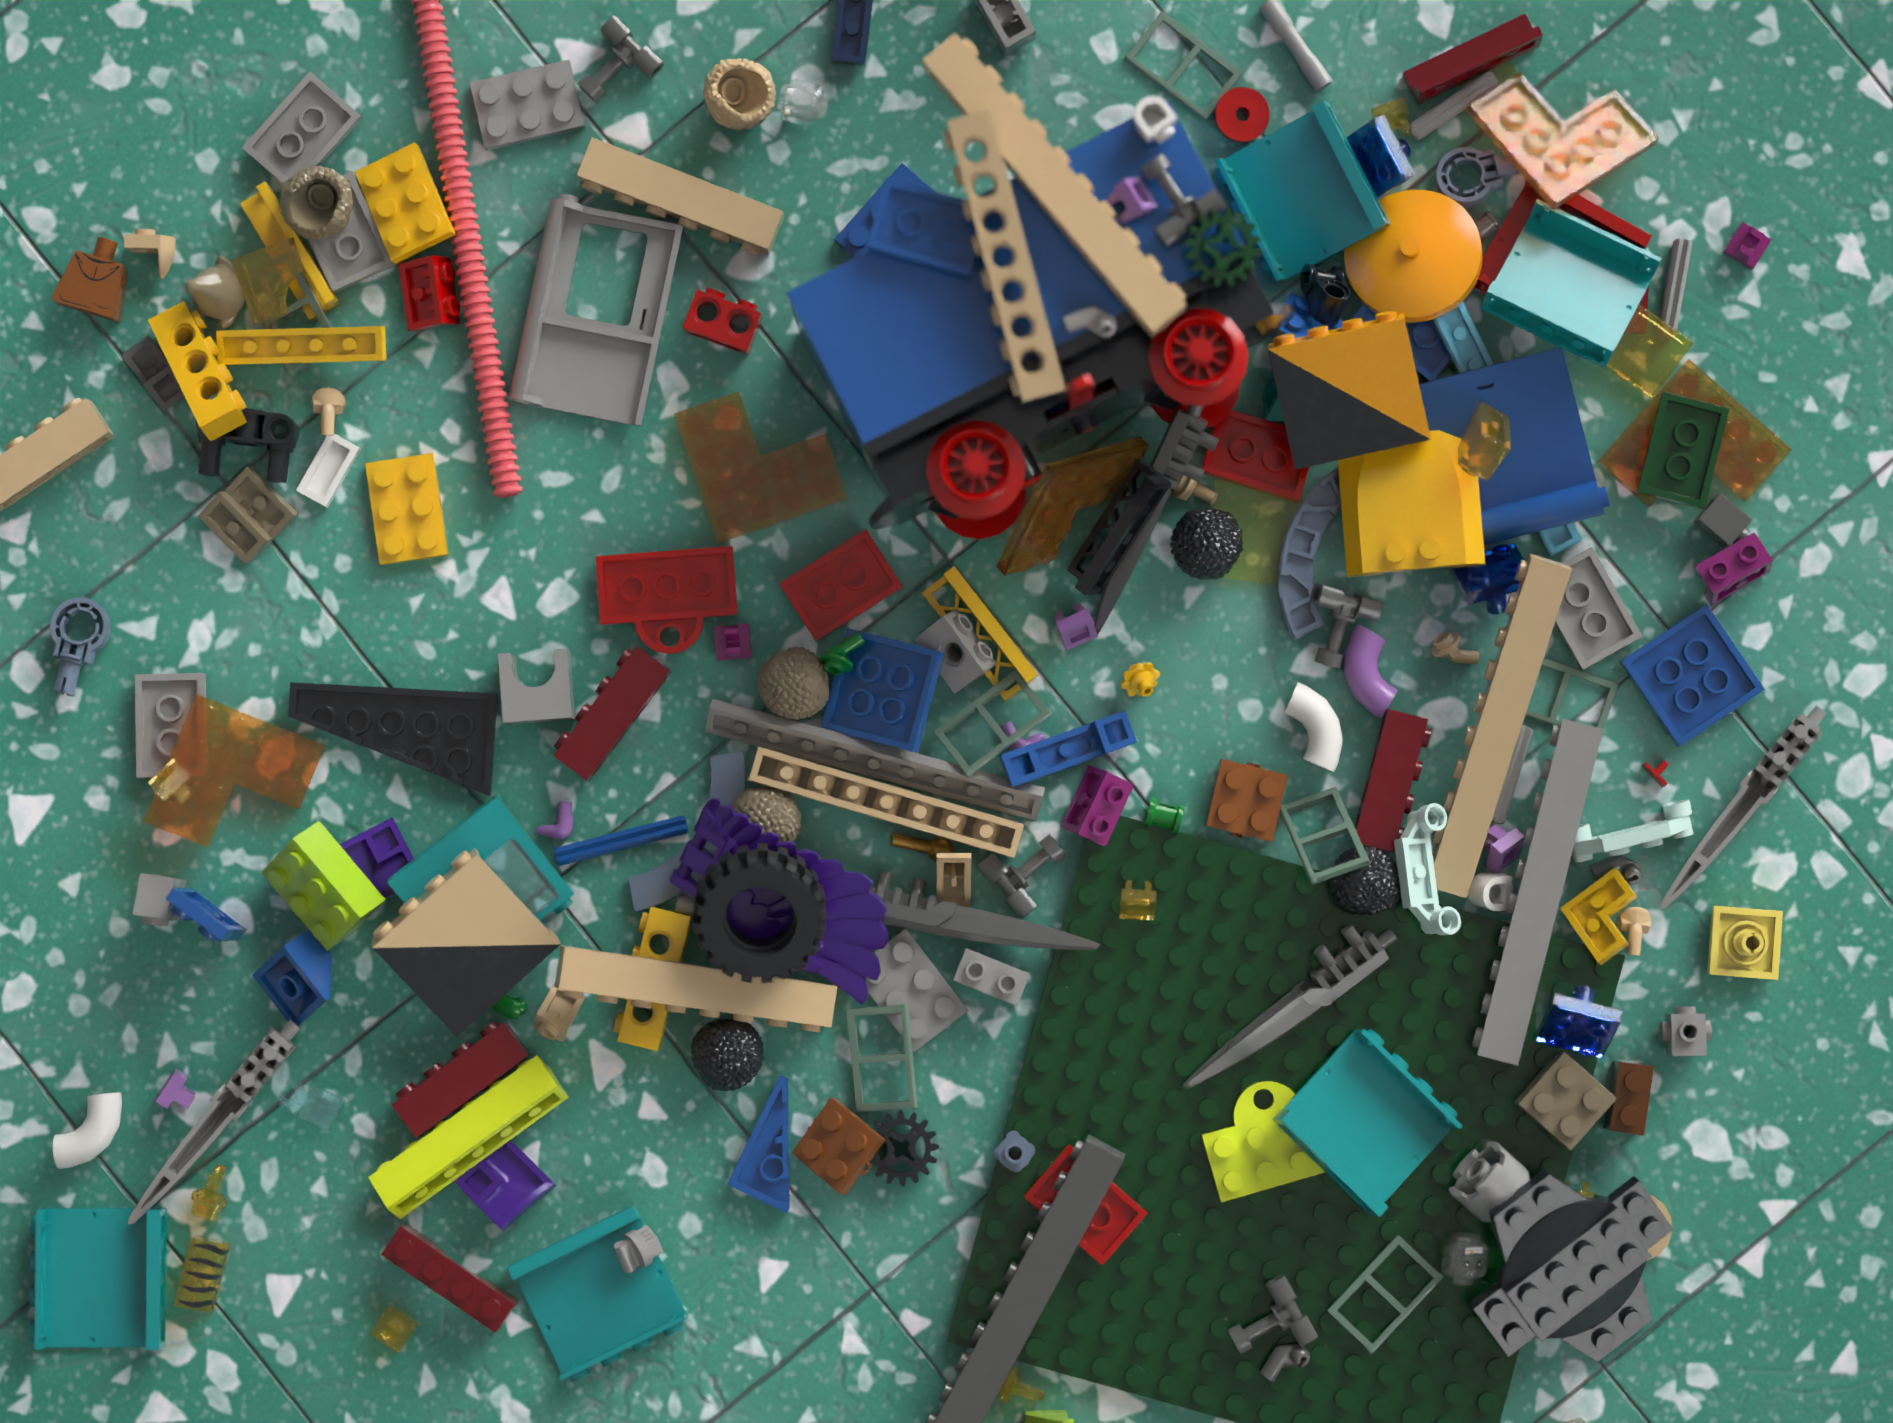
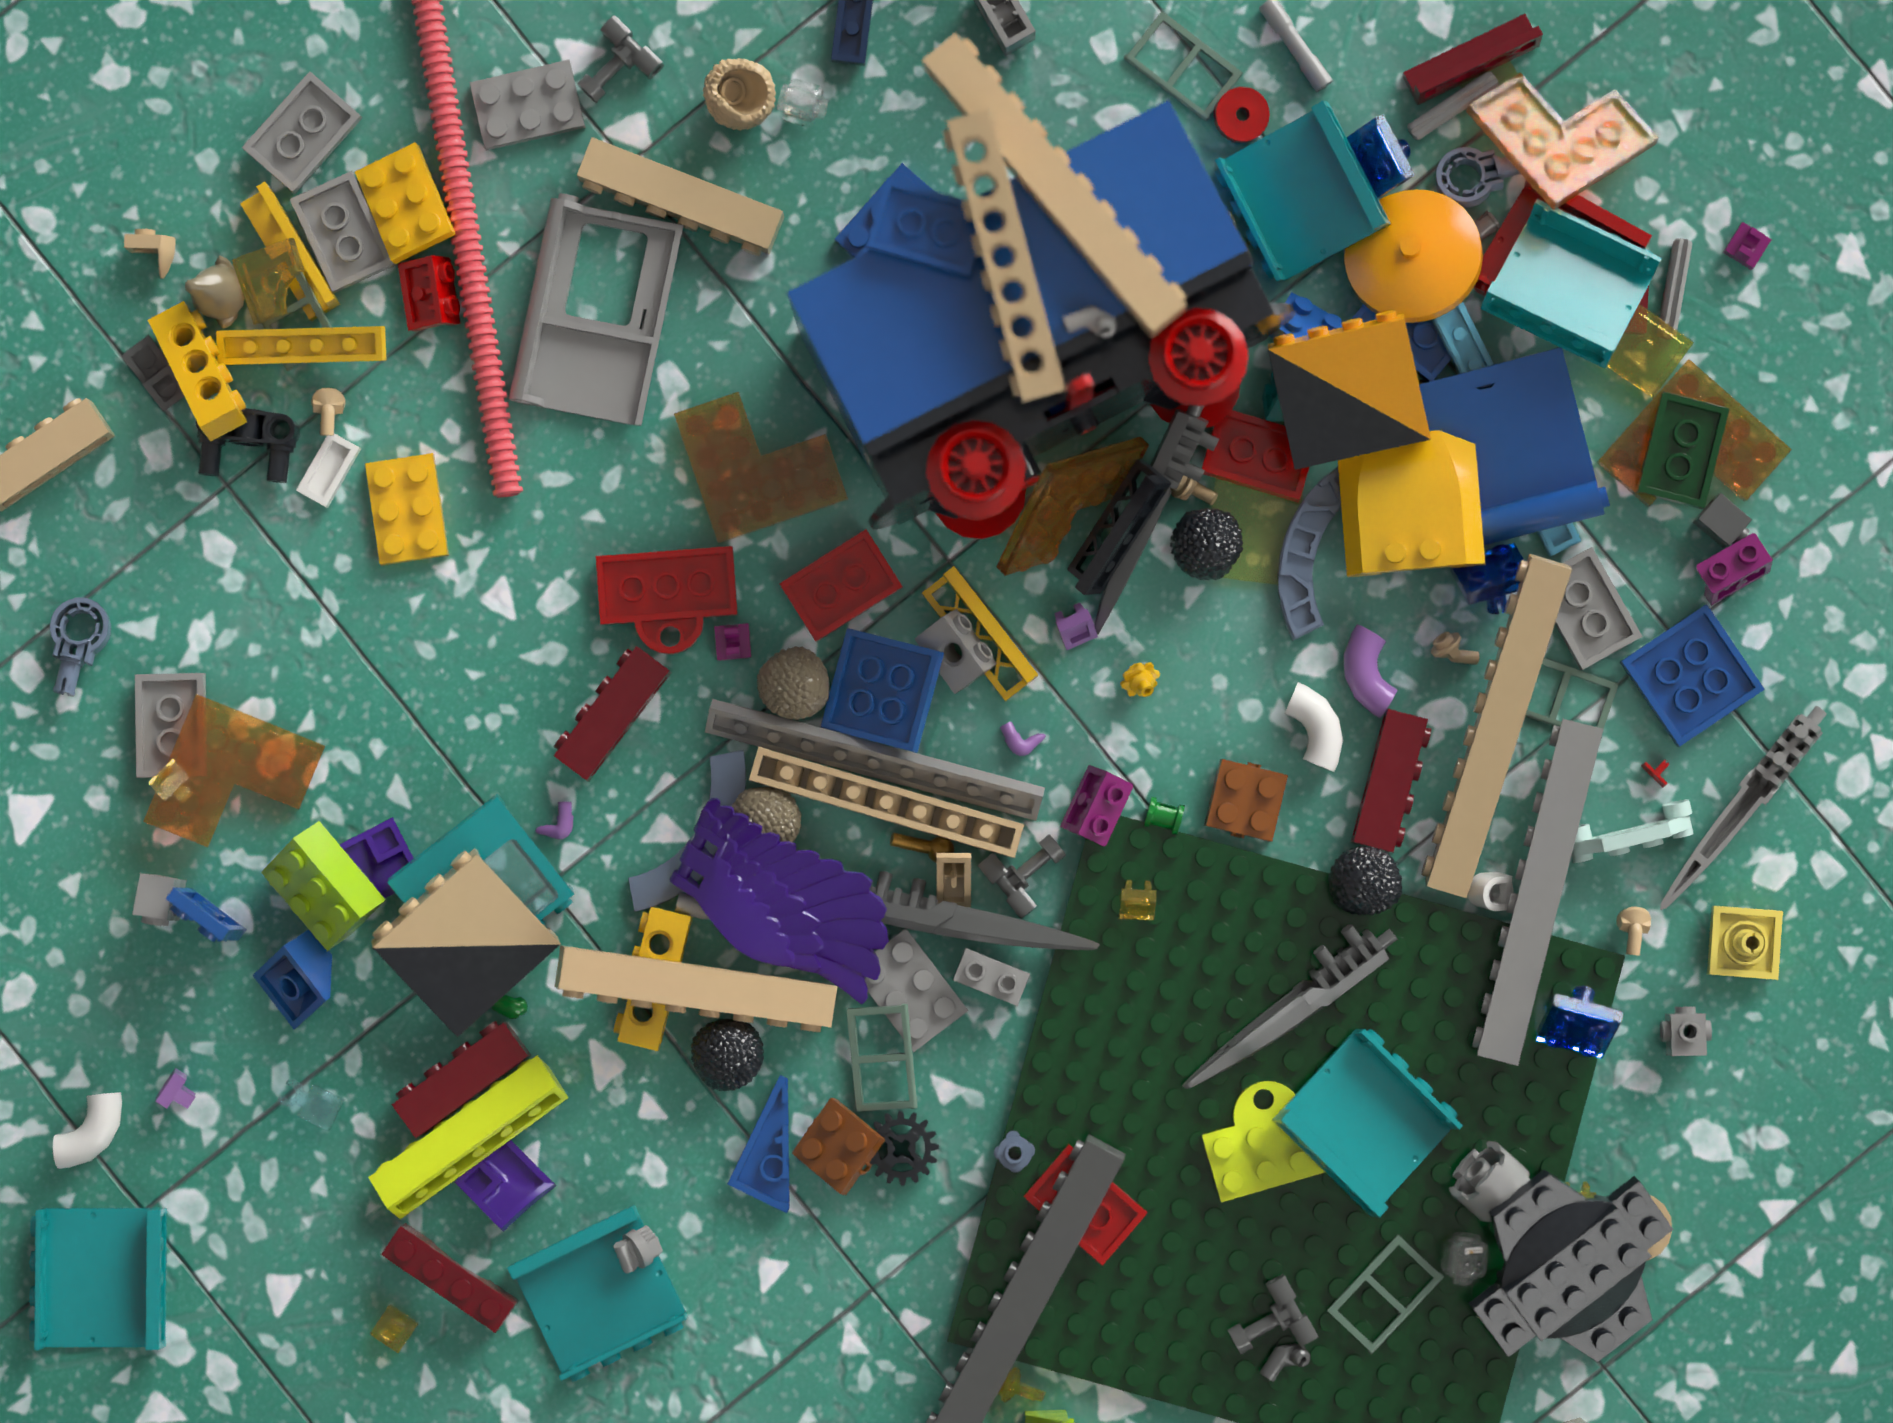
dark orange torso [51,237,128,323] -> none
light grey piece [128,1019,301,1225] -> none
clear yellow brick [174,1235,231,1312] -> none
clear yellow piece [191,1164,227,1221] -> none
dark tan slope [198,465,299,565] -> none
dark tan hair [279,165,353,240] -> none
black wing [288,682,498,797] -> none
light grey piece [498,649,575,725] -> none
tan bracket [533,982,586,1042] -> none
blue axle [554,816,688,866] -> none
red brick [683,287,763,356] -> none
black tyre [693,843,826,983] -> none
green plate [820,631,865,675] -> none
sand green window [934,670,1052,777] -> none
blue slope [999,710,1137,788] -> none
medium lavender tile [1107,176,1158,223] -> none
white plate [1134,96,1178,144] -> none
dark grey bar [1140,153,1227,248] -> none
dark green gear [1182,209,1261,287] -> none
sand green window [1280,787,1370,885] -> none
black piece [1300,264,1350,325] -> none
dark grey bar [1310,583,1383,669] -> none
clear yellow tile [1371,97,1410,143] -> none
light aqua plate [1394,803,1461,936] -> none
clear yellow slope [1458,401,1511,481] -> none
medium lavender tile [1483,824,1525,874] -> none
light grey axle [1491,725,1533,824] -> none
dark tan brick [1513,1051,1617,1150] -> none
yellow plate [1560,868,1638,965] -> none
dark grey arm [1589,855,1643,885] -> none
reddish brown brick [1603,1060,1654,1135] -> none

